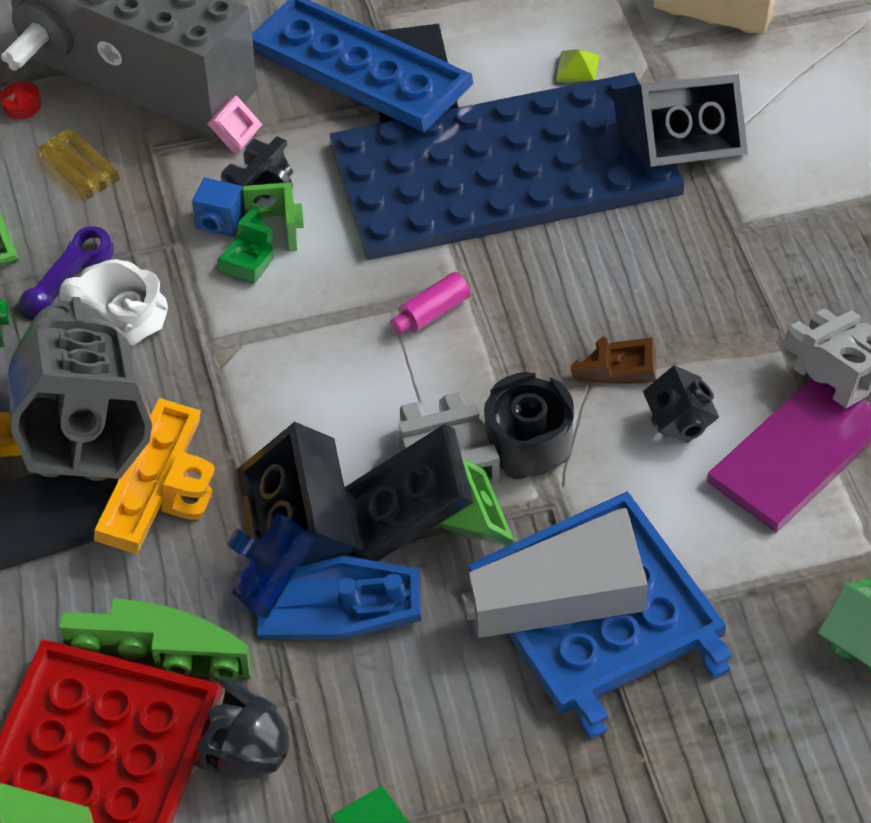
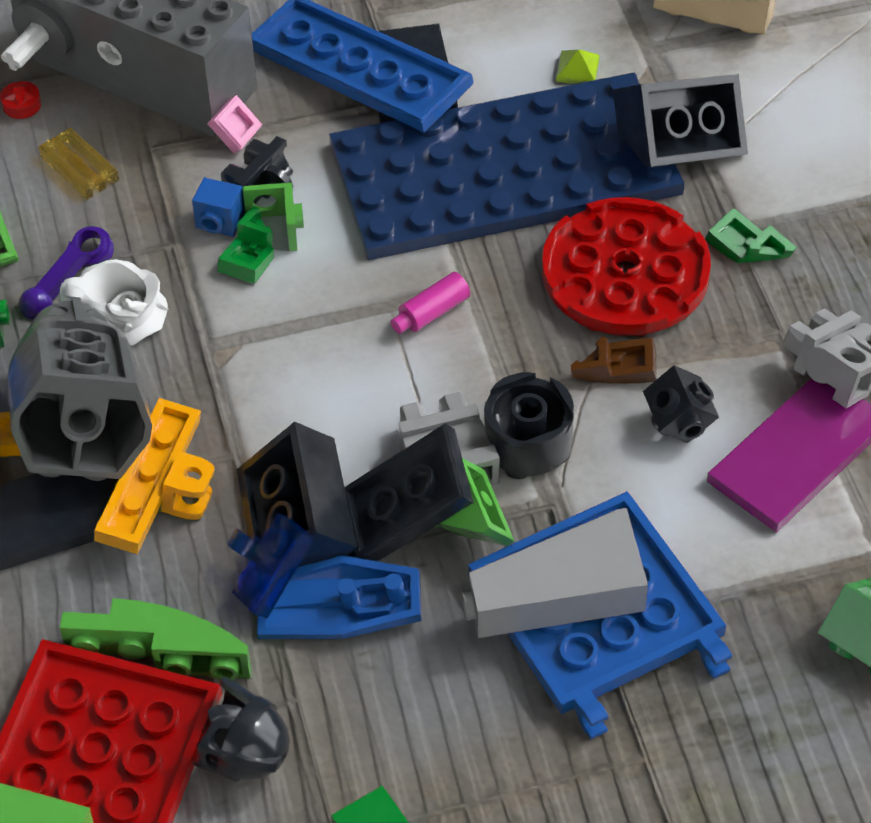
none -> red plate [542,197,711,336]
none -> green slope [705,208,797,263]

